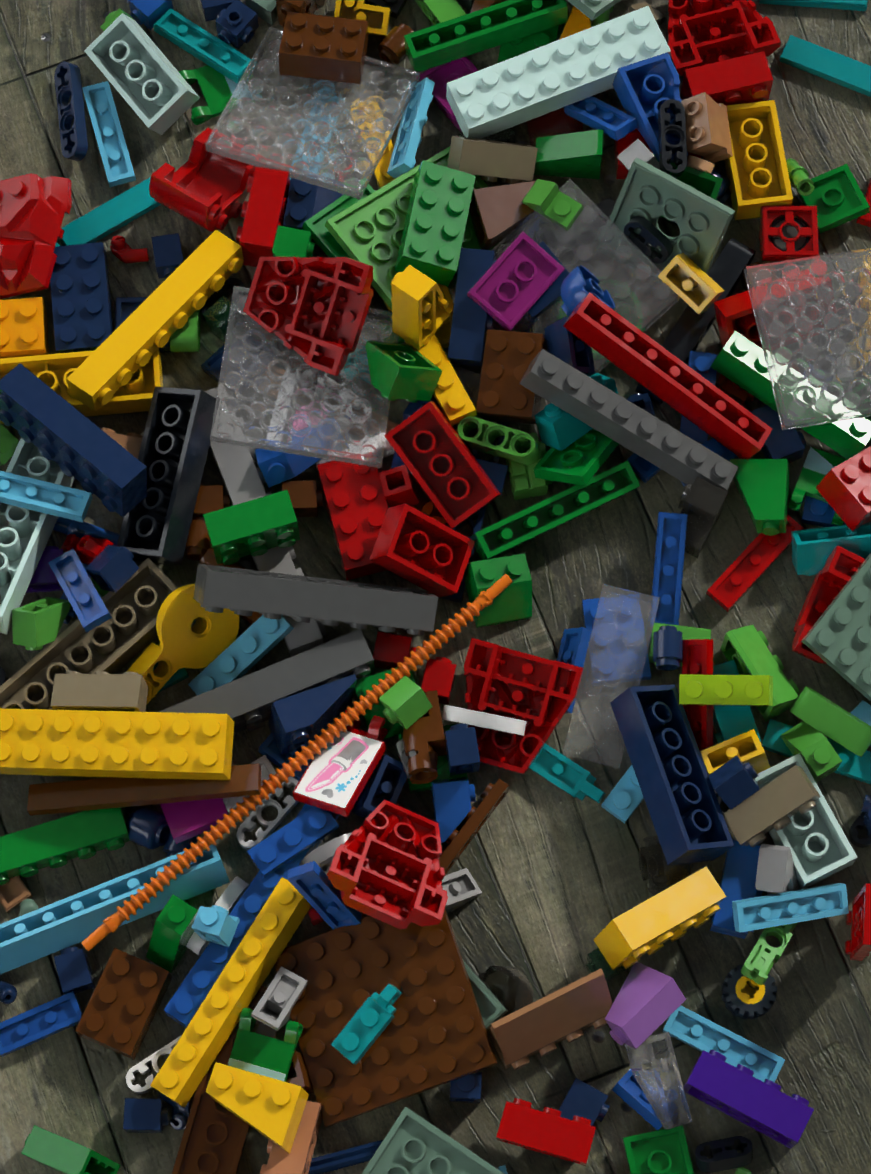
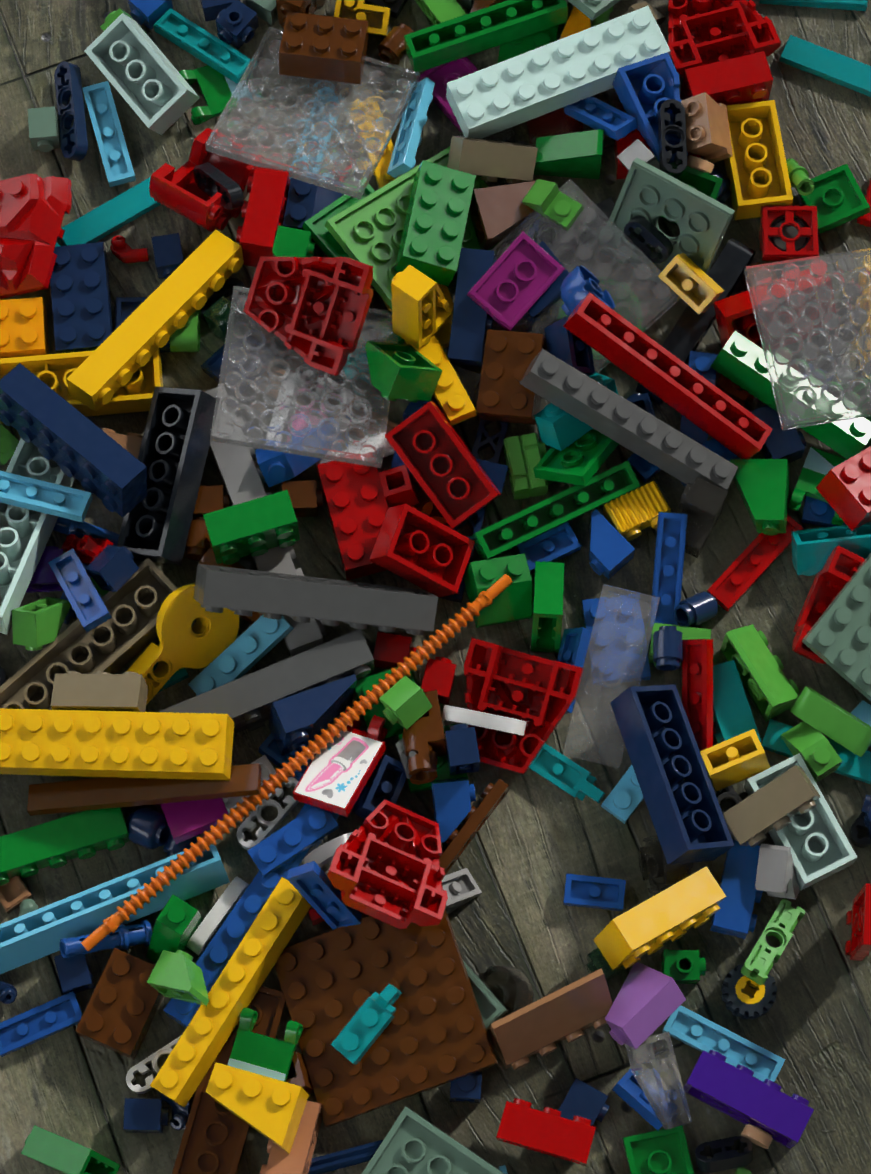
medium azure brick [192,905,240,947] -> none
light grey slope [251,966,308,1031] -> none
bright green beam [457,416,541,465] -> none
lime brick [679,674,773,706] -> none
dark blue brick [708,756,760,810] -> none
medium azure plate [732,883,849,933] -> none
none -> sand green brick [28,106,60,152]
none -> blue pin [60,919,152,958]
none -> bright green slope [147,950,209,1006]
none -> black beam [193,162,244,210]
none -> blue plate [517,522,581,574]
none -> green slope [531,561,564,653]
none -> blue plate [563,874,626,911]
none -> blue slope [589,509,635,580]
none -> yellow brick [603,481,671,541]
none -> green brick [661,949,706,984]
none -> dark blue brick [674,591,718,627]
none -> light nougat tile [741,1124,773,1149]

